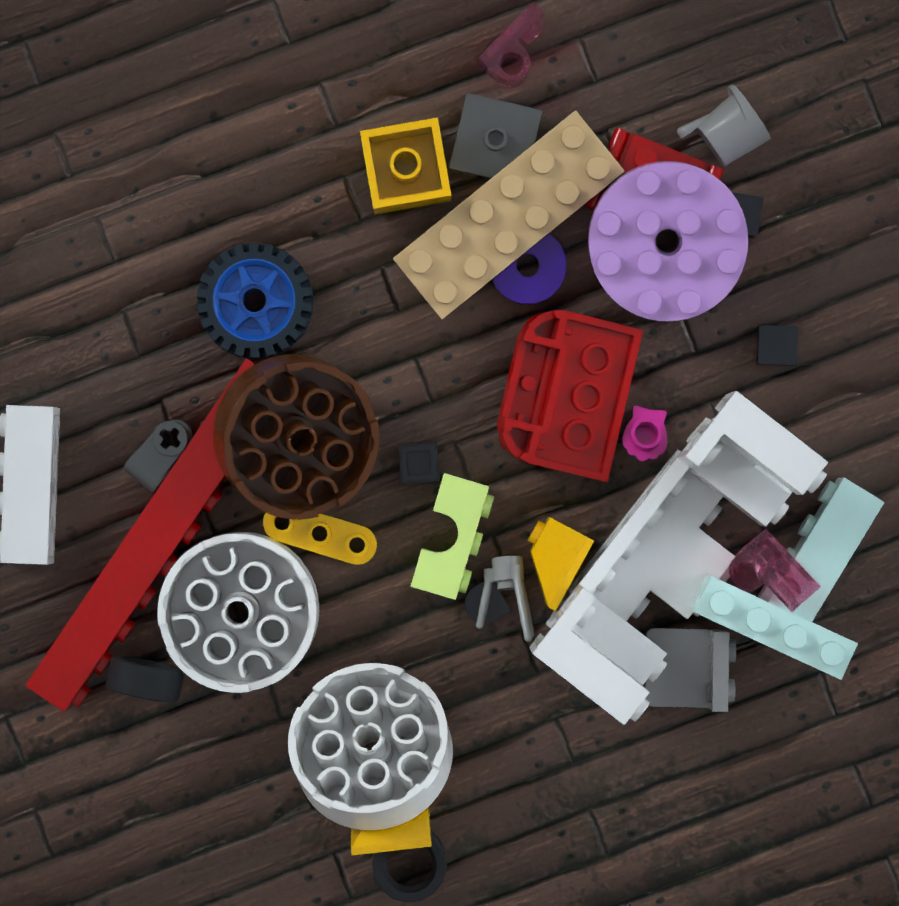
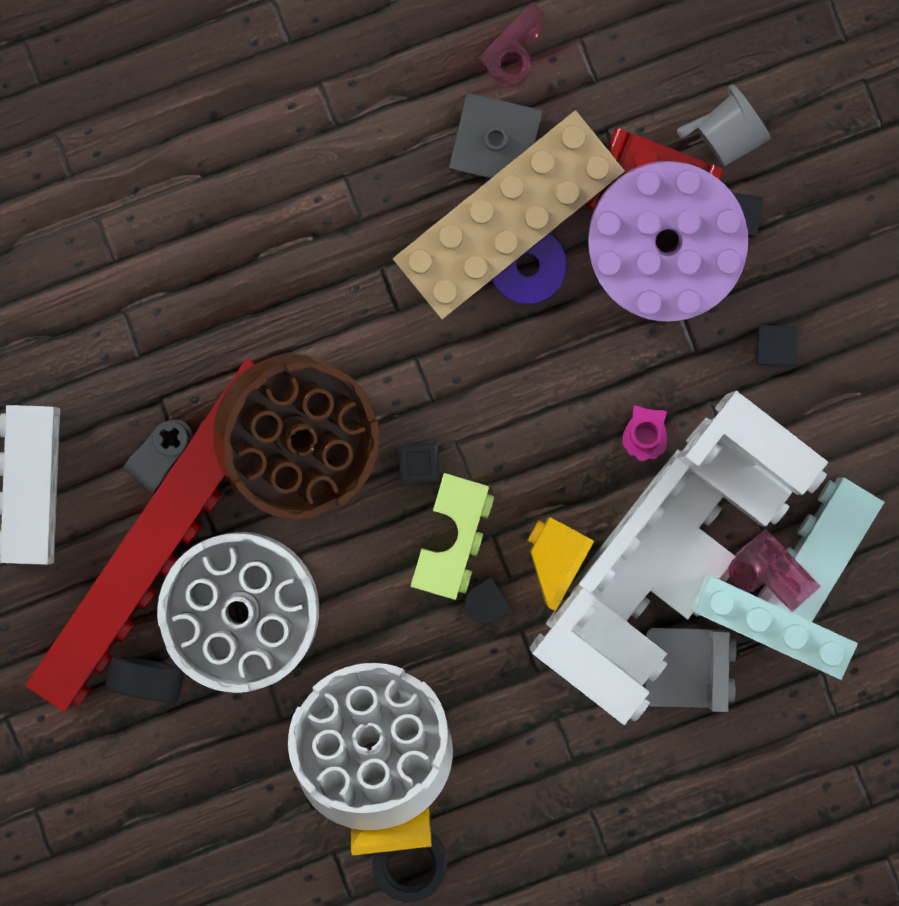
wheel [197,242,314,359] -> none
yellow plate [263,513,377,565] -> none
yellow brick [360,117,451,215] -> none
light grey plant [476,556,535,642] -> none
red plate [497,310,643,482] -> none

